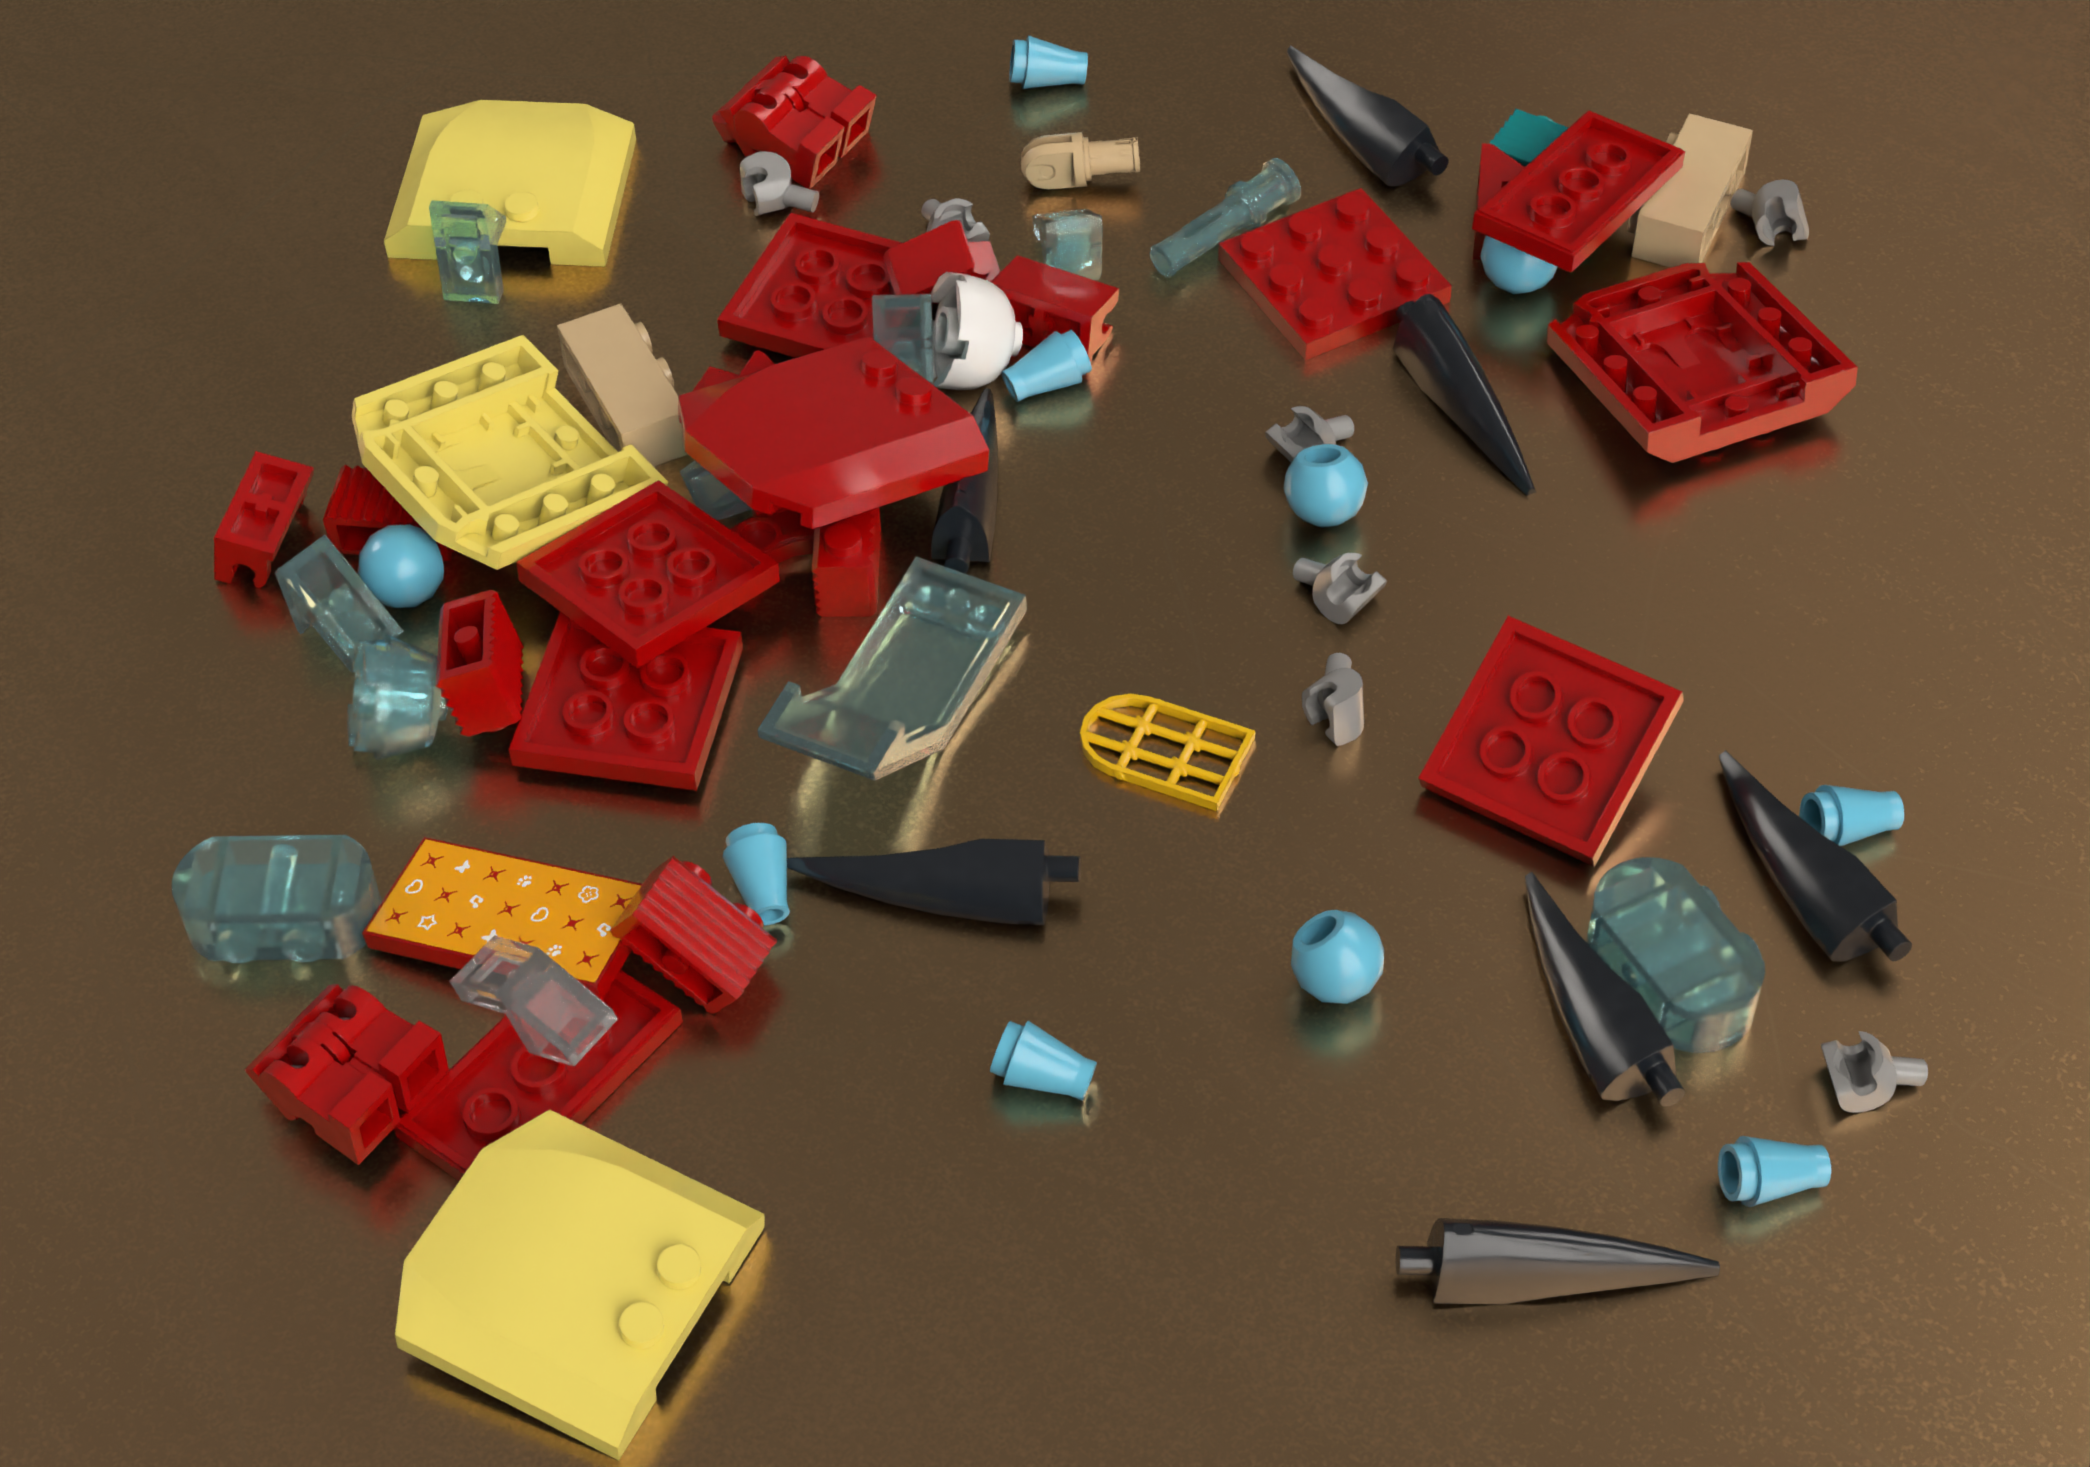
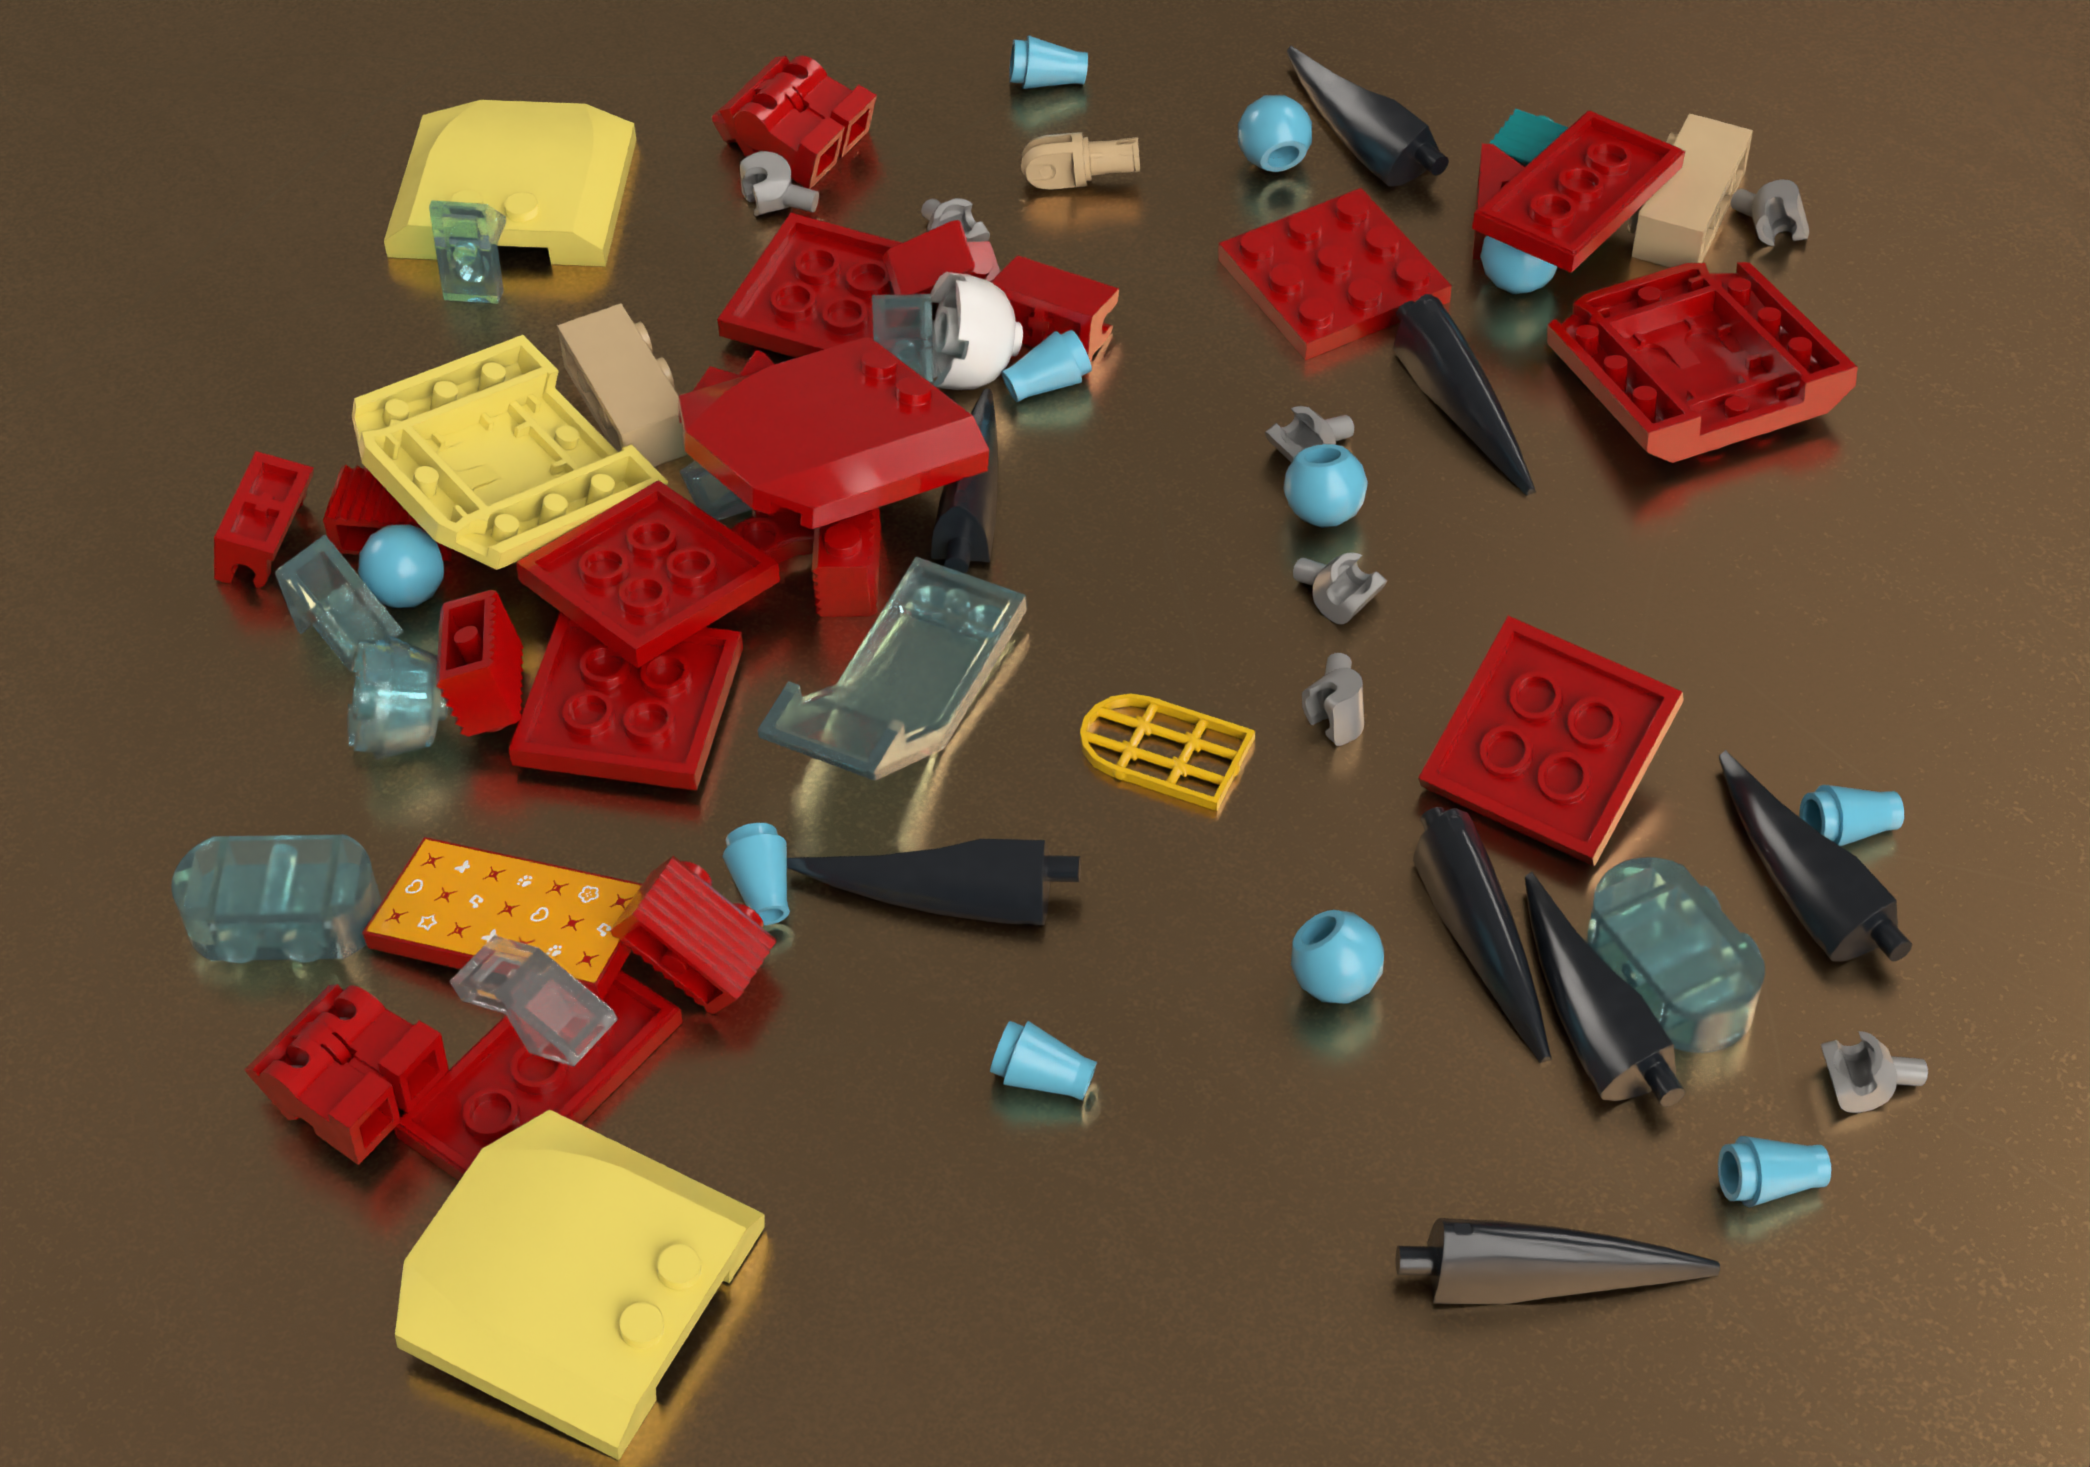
clear light blue slope [1032,208,1103,280] -> none
clear light blue pin [1149,158,1301,278] -> none
none -> medium azure piece [1238,95,1312,172]
none -> black piece [1413,807,1552,1063]

